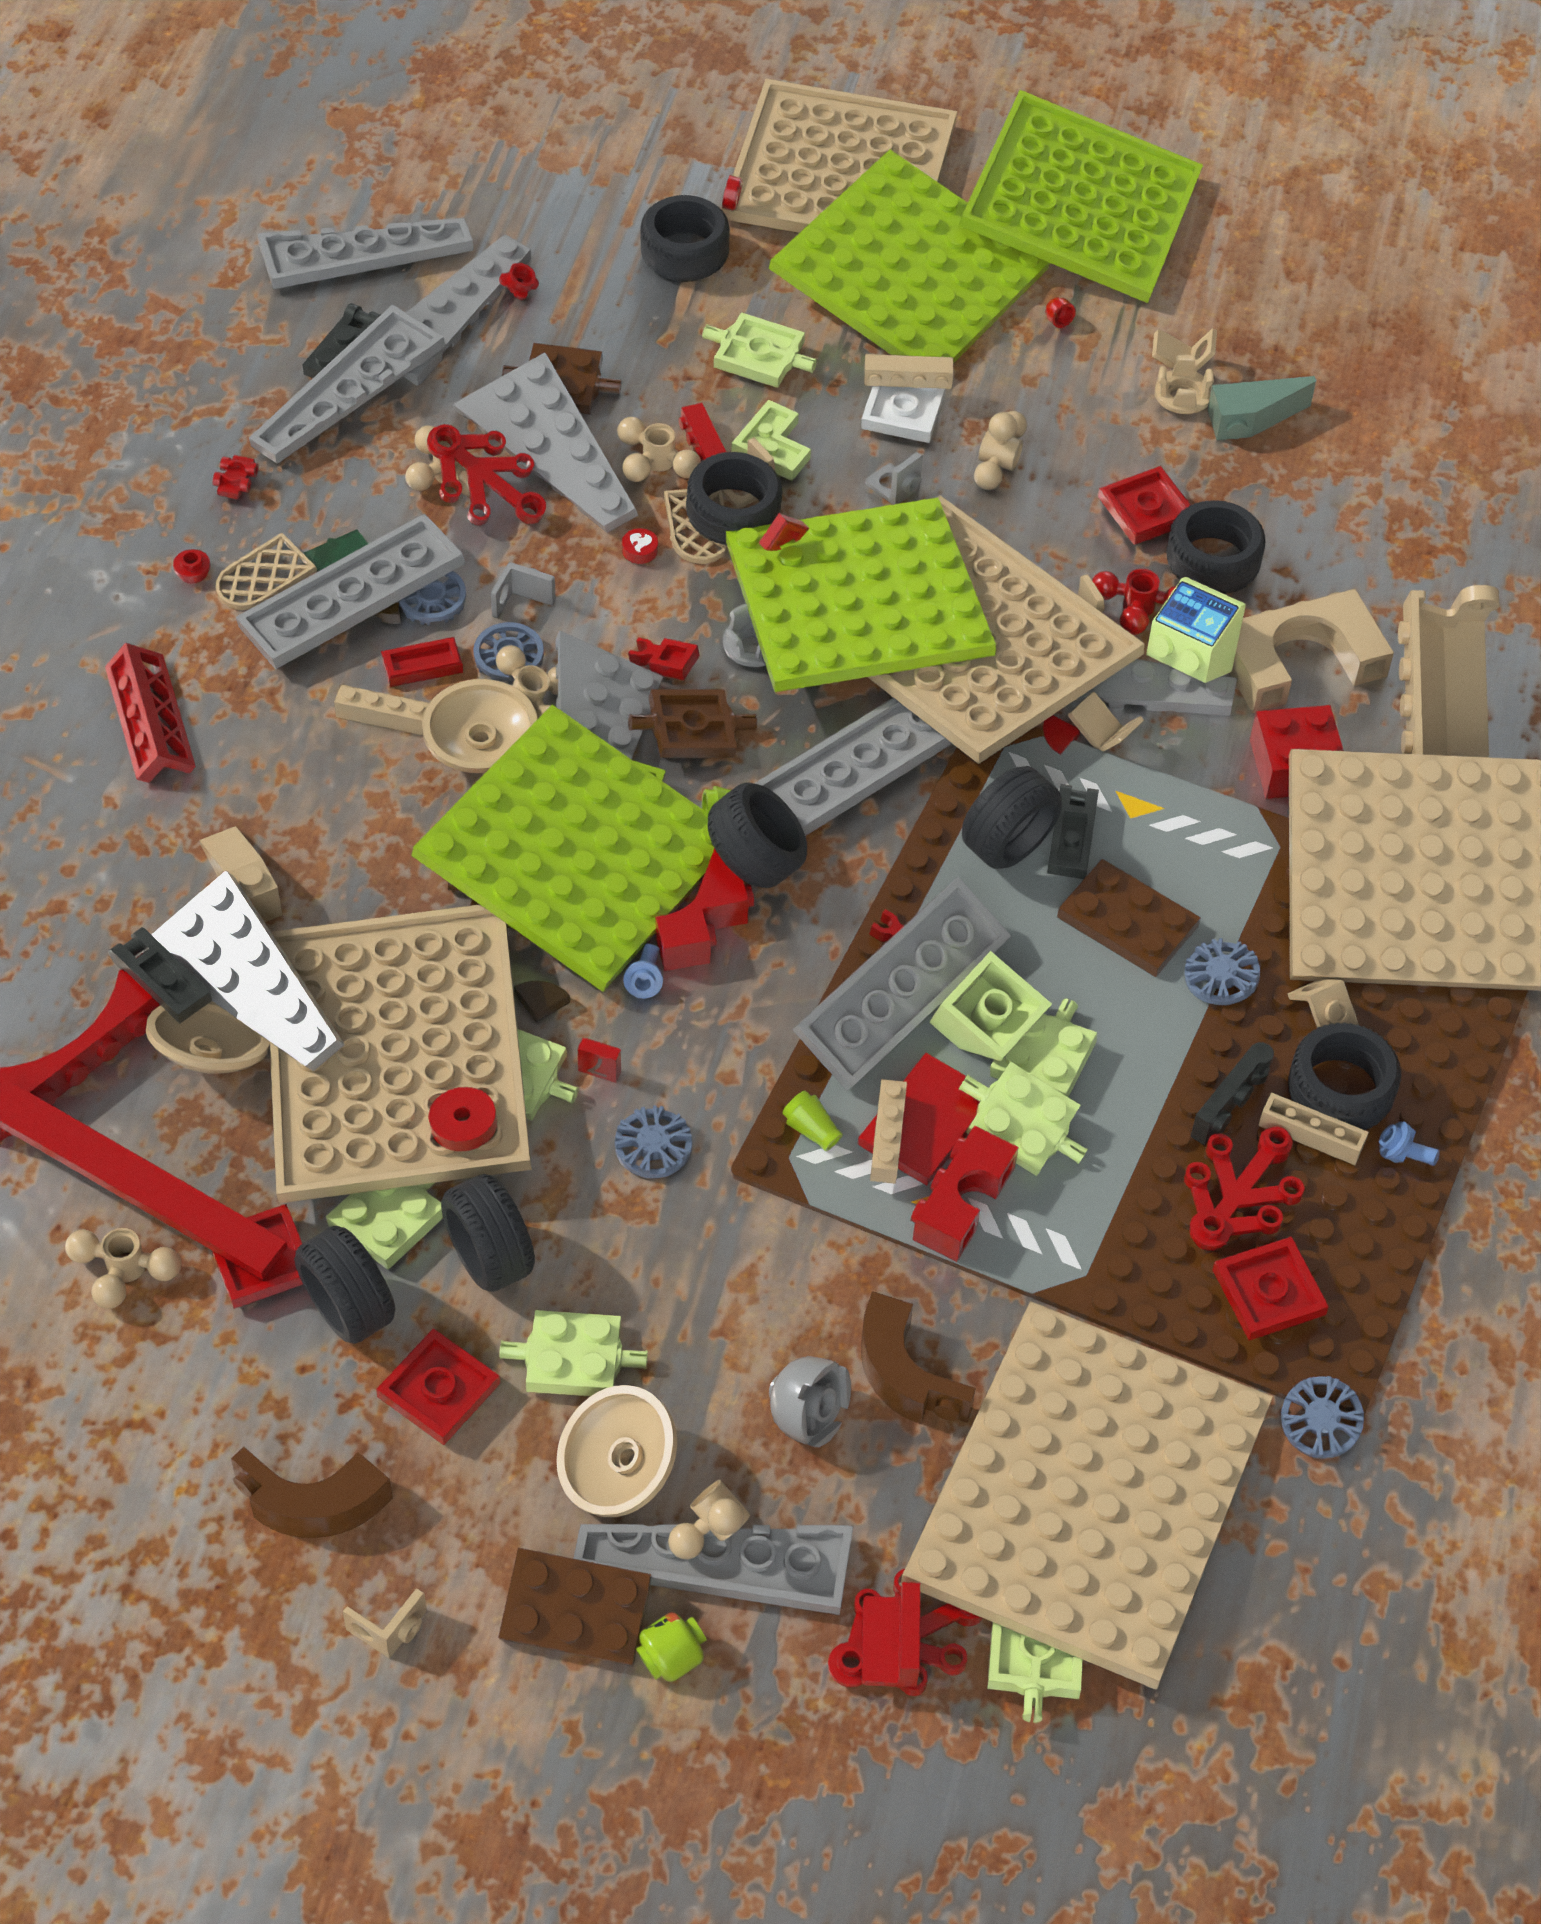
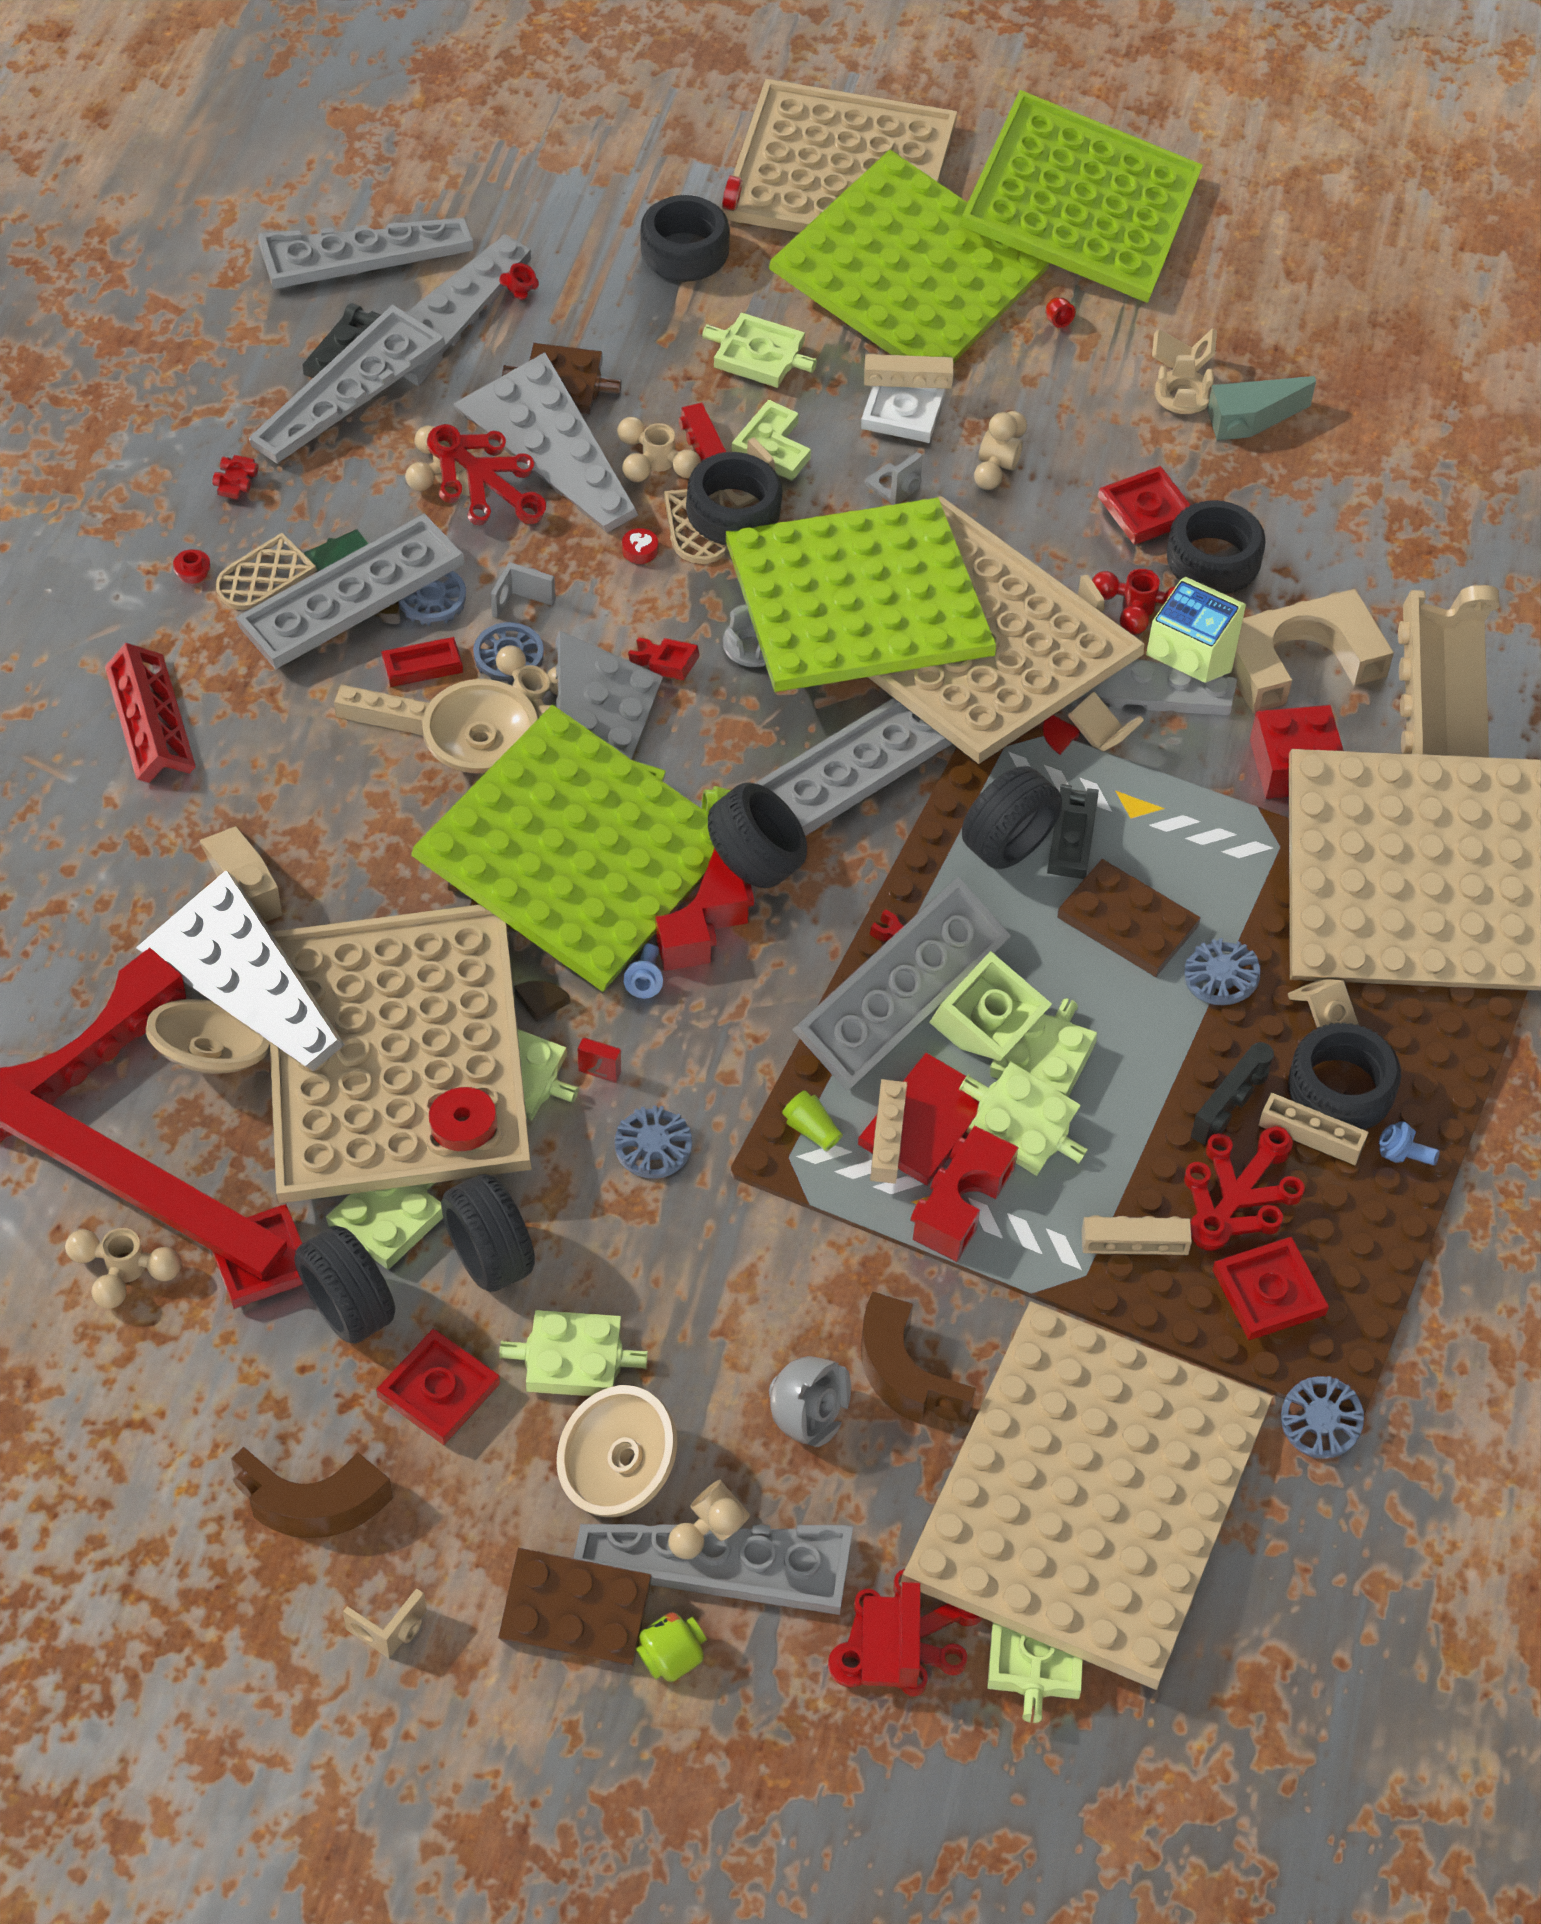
pearl dark grey plate [108,927,212,1024] -> none
reddish brown plate [628,689,757,758] -> none
red tile [759,513,809,551] -> none
none -> tan piece [1081,1215,1192,1255]

